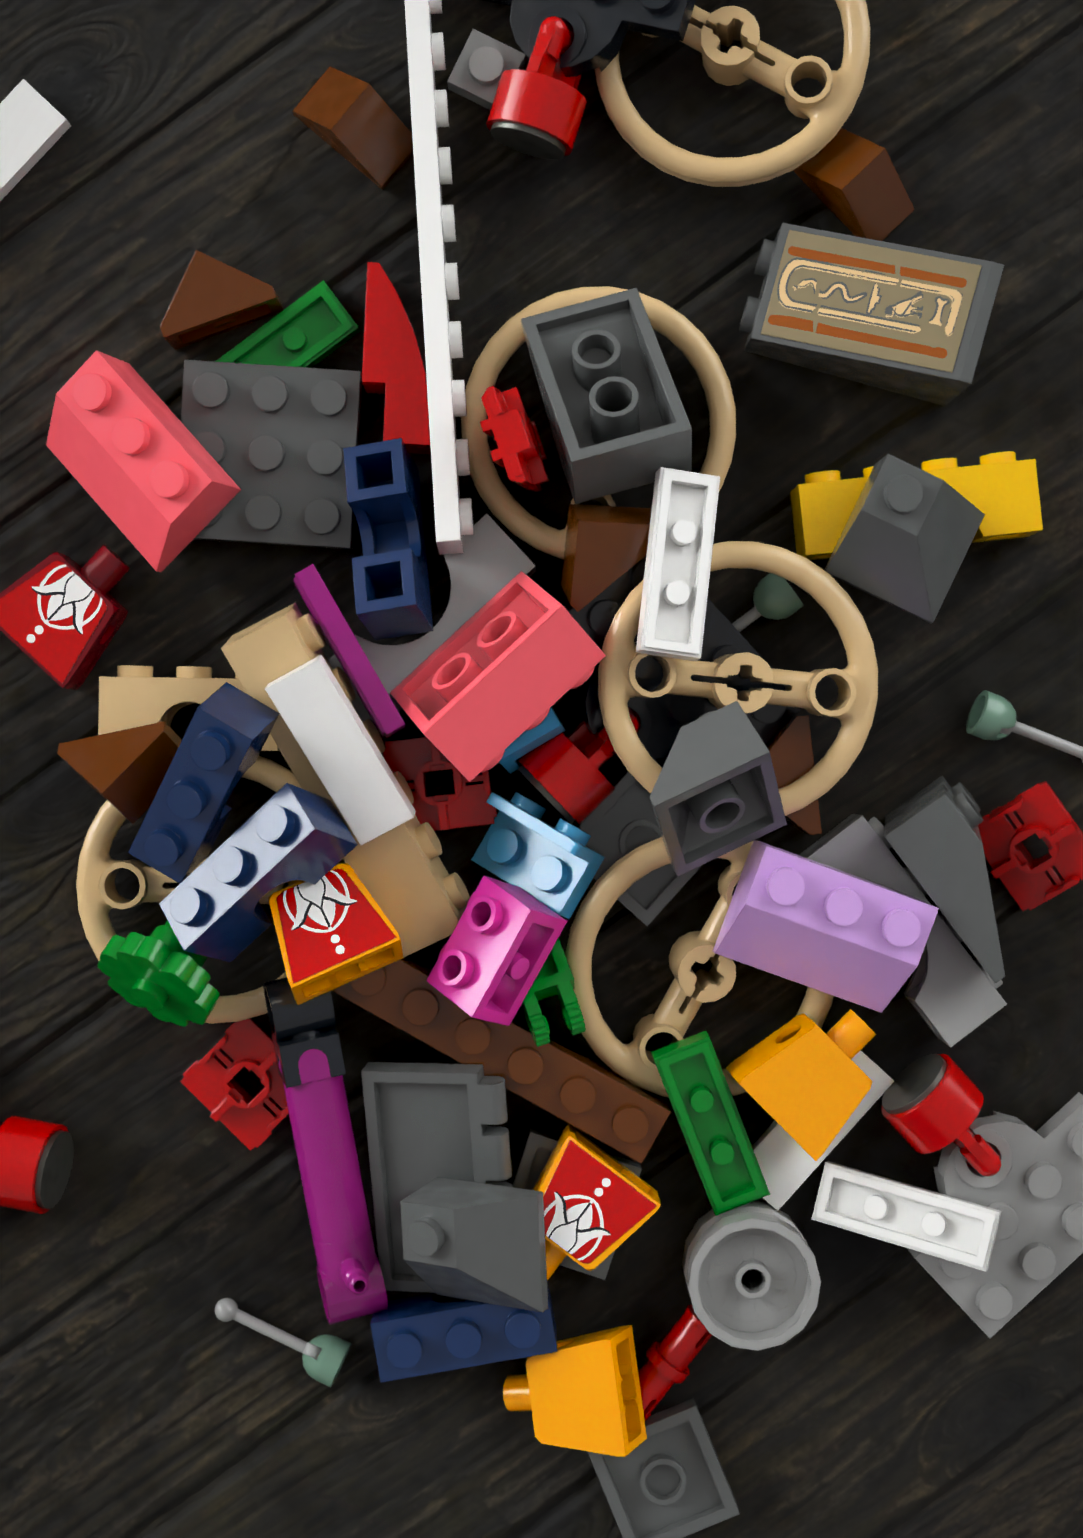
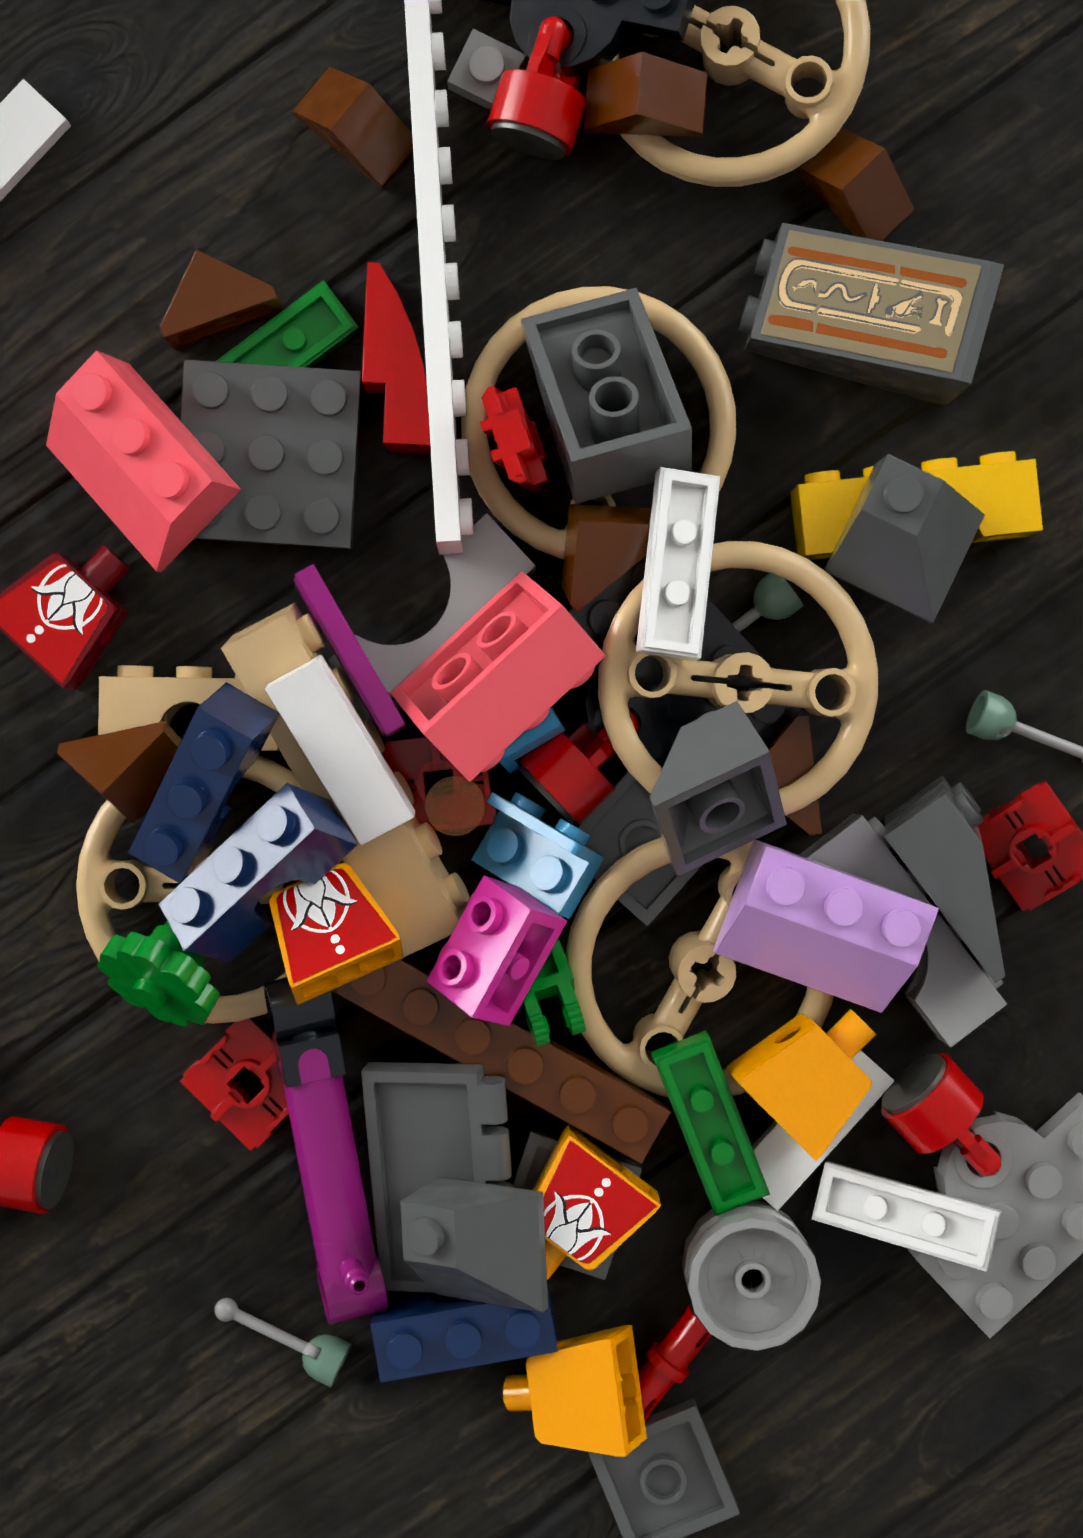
dark blue arch [343,438,433,640] -> none
none -> clear orange plate [425,776,485,836]
none -> reddish brown slope [584,52,707,137]

